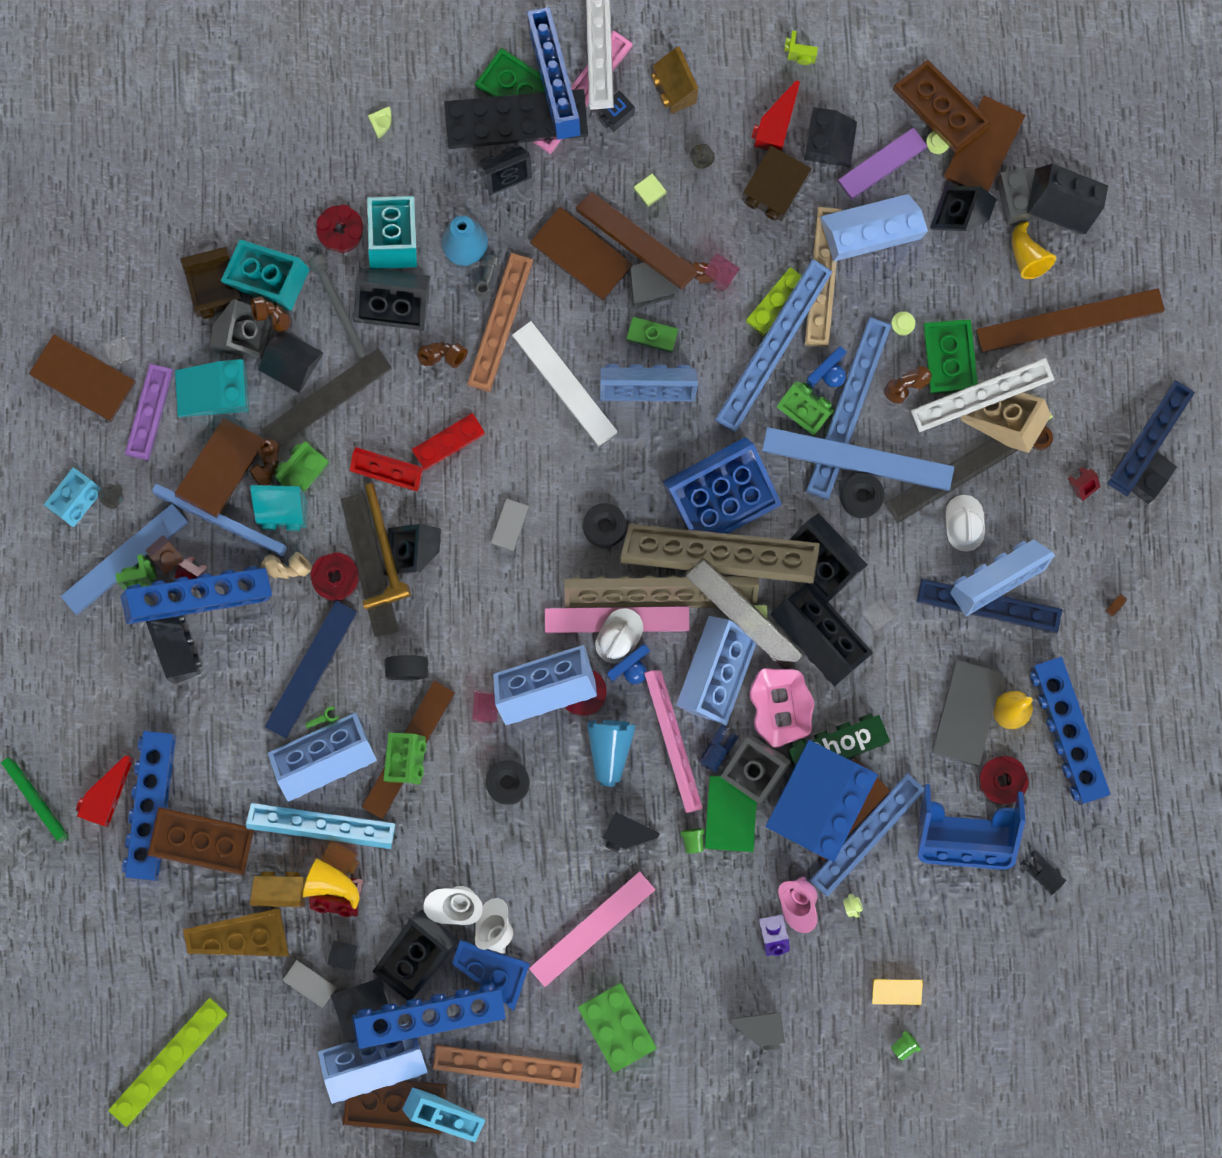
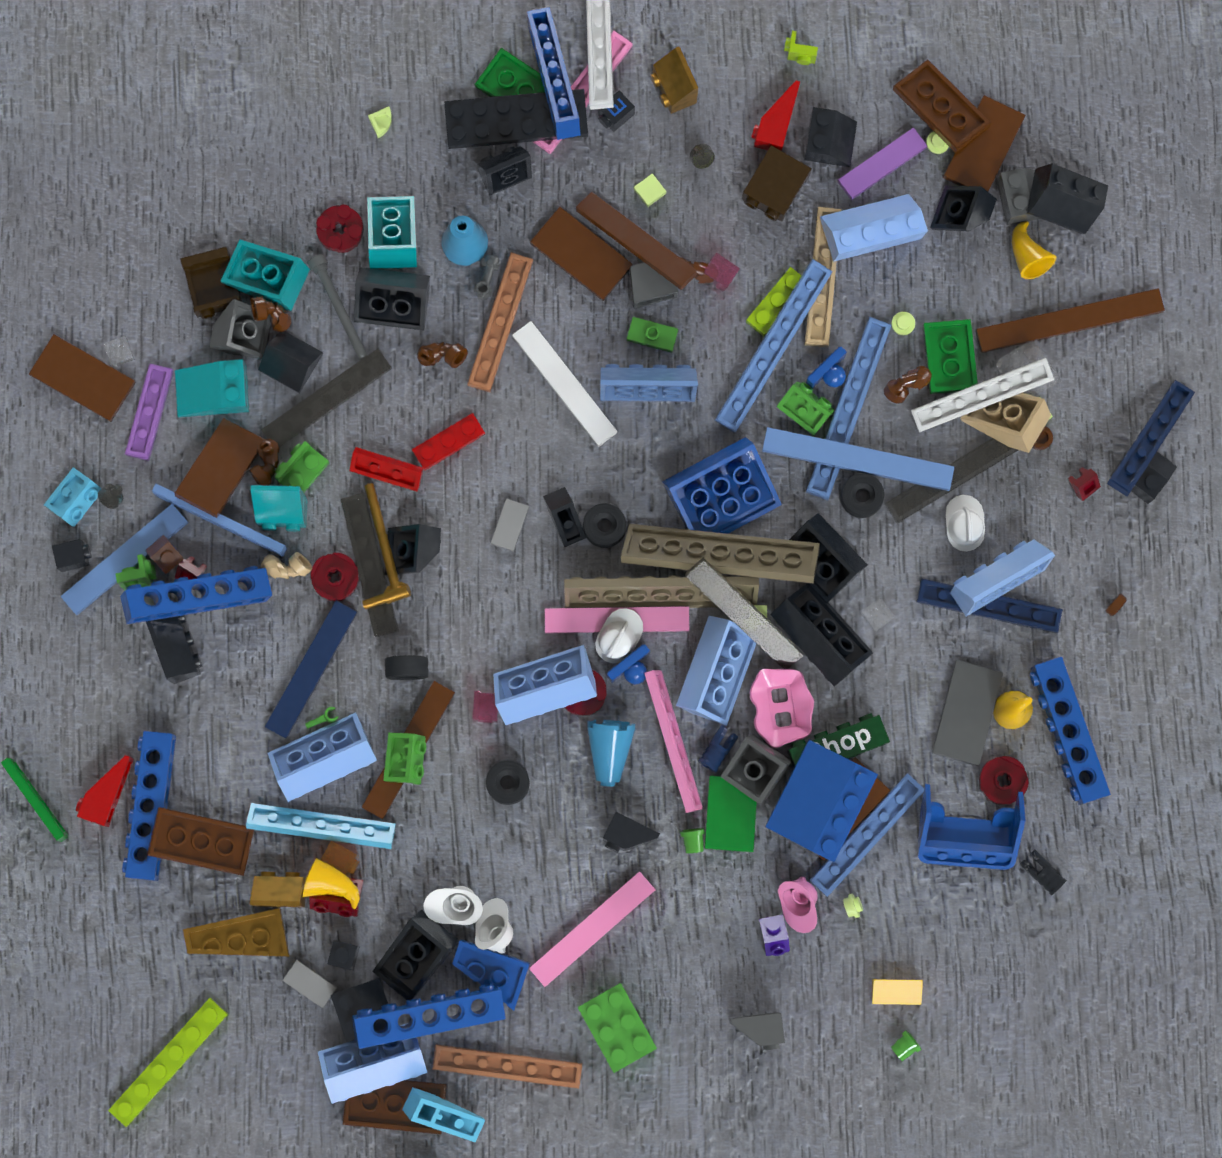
none -> black brick [52,539,92,572]
none -> black slope [543,487,586,548]

